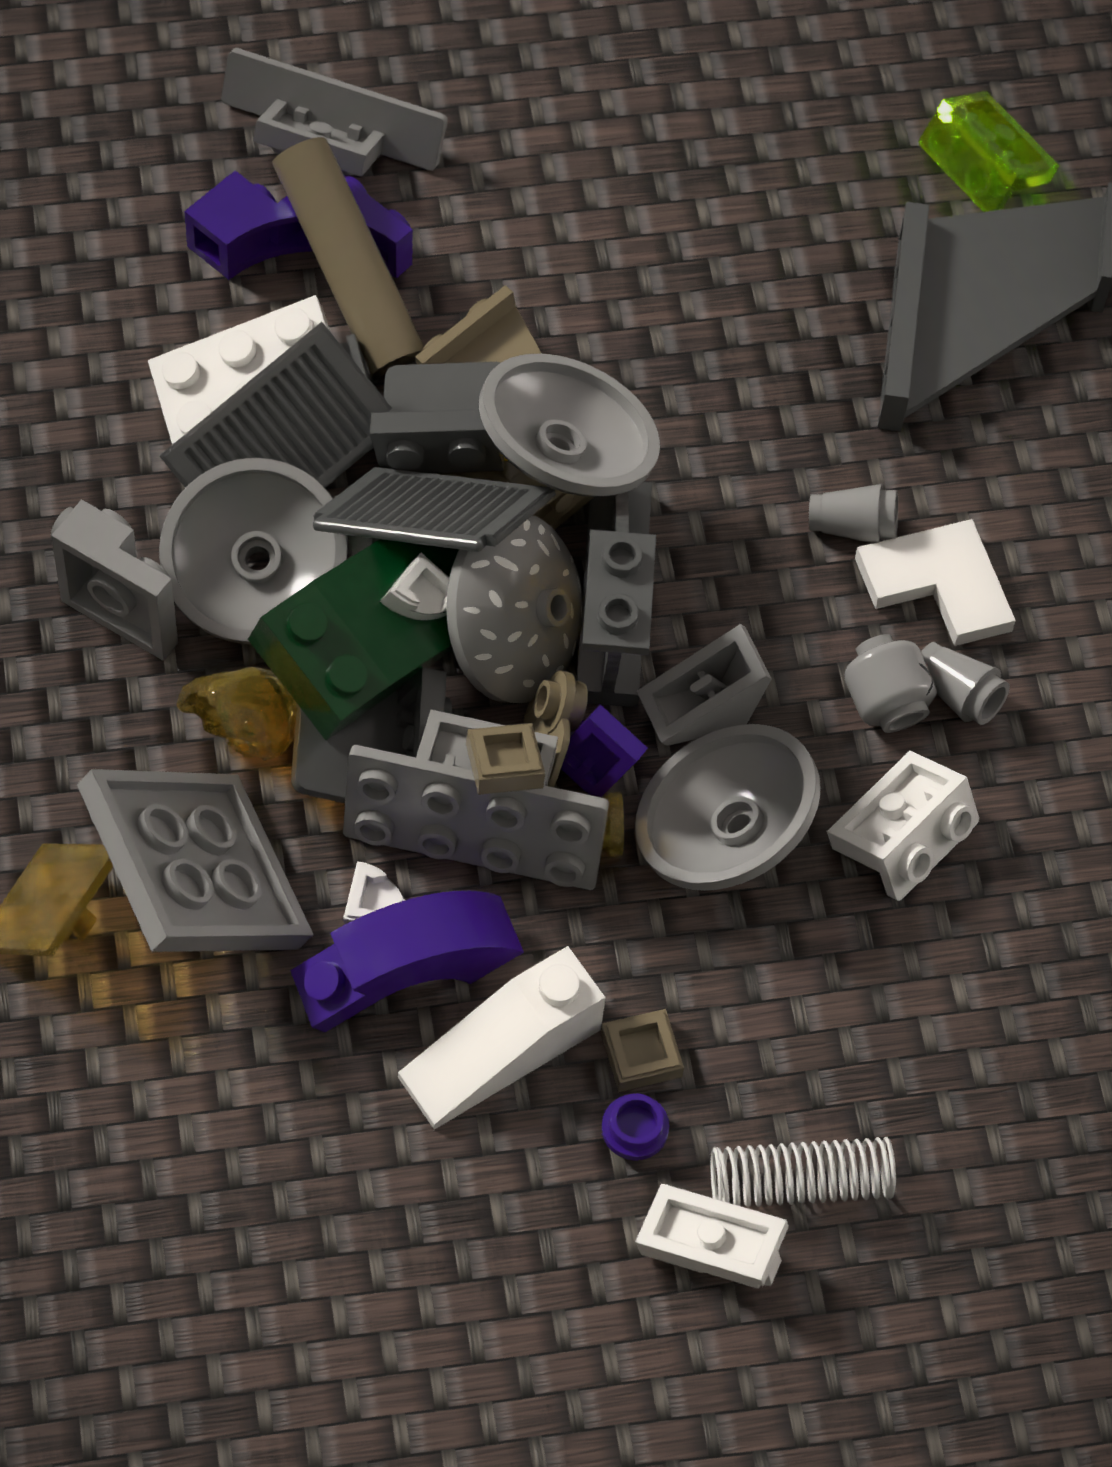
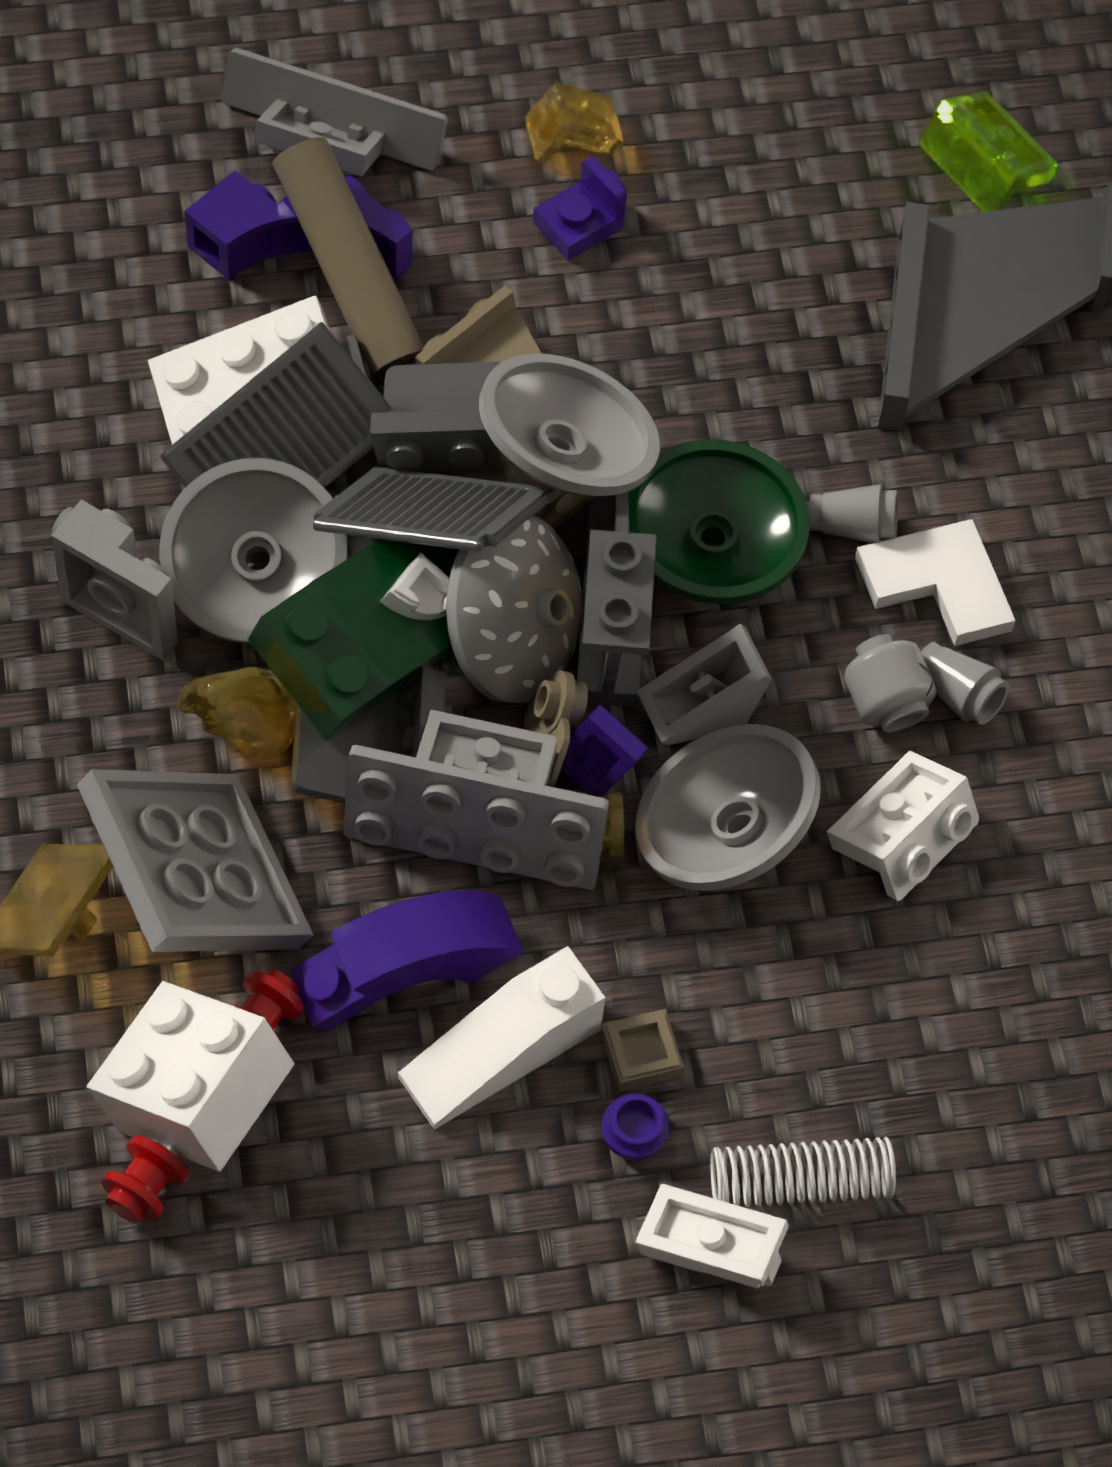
white tile [343,861,405,925] -> none
dark tan tile [466,723,545,795] -> none
none -> white brick [86,969,304,1224]
none -> clear yellow bracket [526,82,624,162]
none -> dark purple bracket [533,156,627,261]
none -> dark green dish [628,439,810,604]

